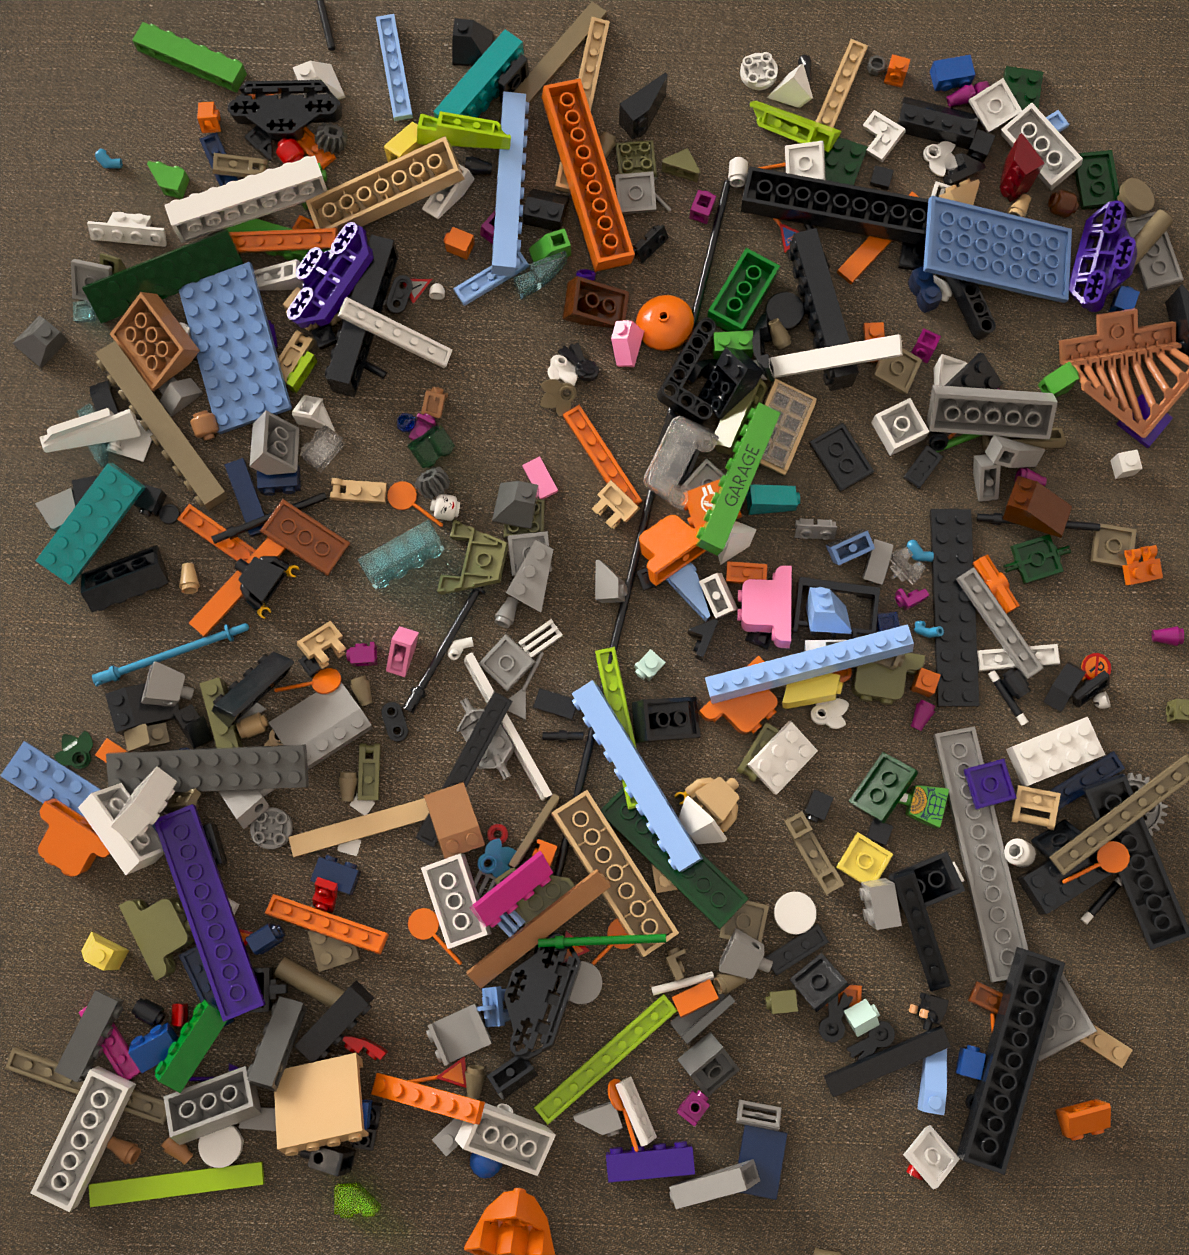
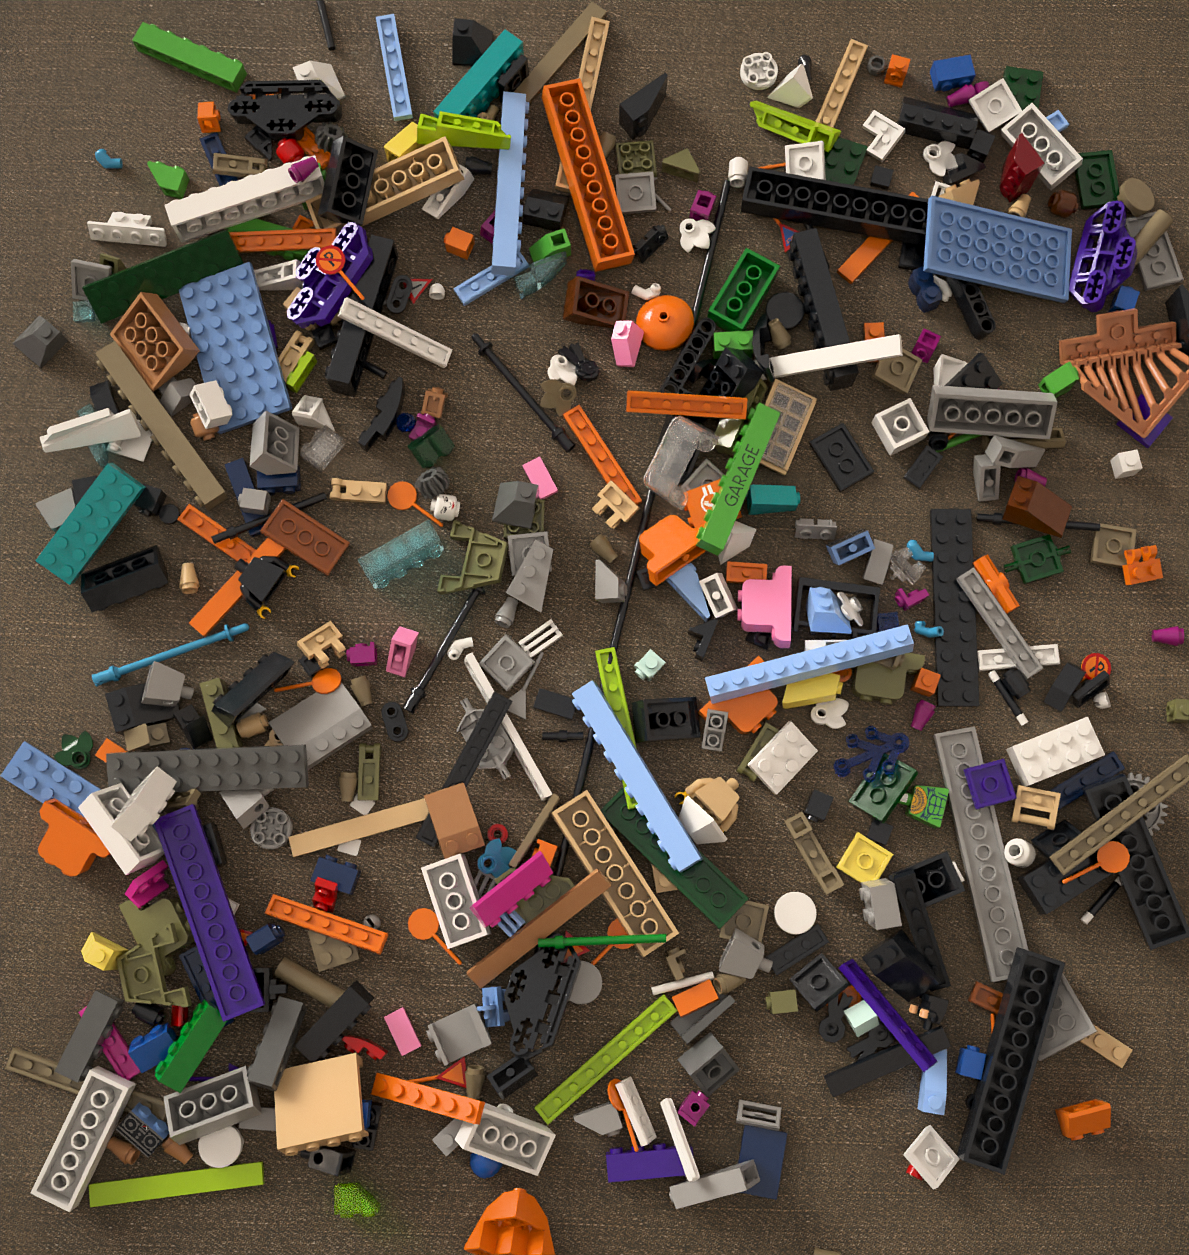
none -> brick [115,1102,169,1158]
none -> olive wing [116,923,192,1007]
none -> dark pink bracket [125,860,169,908]
none -> white brick [190,380,232,429]
none -> light grey brick [238,488,271,515]
none -> magenta cone [288,157,319,183]
none -> piece [316,245,365,300]
none -> black slope [318,136,378,226]
none -> black slope [358,376,405,452]
none -> light grey hinge [363,914,381,929]
none -> bright pink tile [384,1007,422,1056]
none -> black bar [471,333,576,453]
none -> tan arm [477,105,499,121]
none -> dark tan cone [589,534,618,564]
none -> orange plate [626,390,748,419]
none -> white arm [631,283,661,301]
none -> white axle [660,1098,700,1182]
none -> white plate [680,219,716,253]
none -> light grey slope [701,709,728,751]
none -> clear blue plant [834,726,910,782]
none -> white plate [837,592,863,626]
none -> dark purple tile [838,959,938,1072]
none -> black slope [862,929,941,1002]

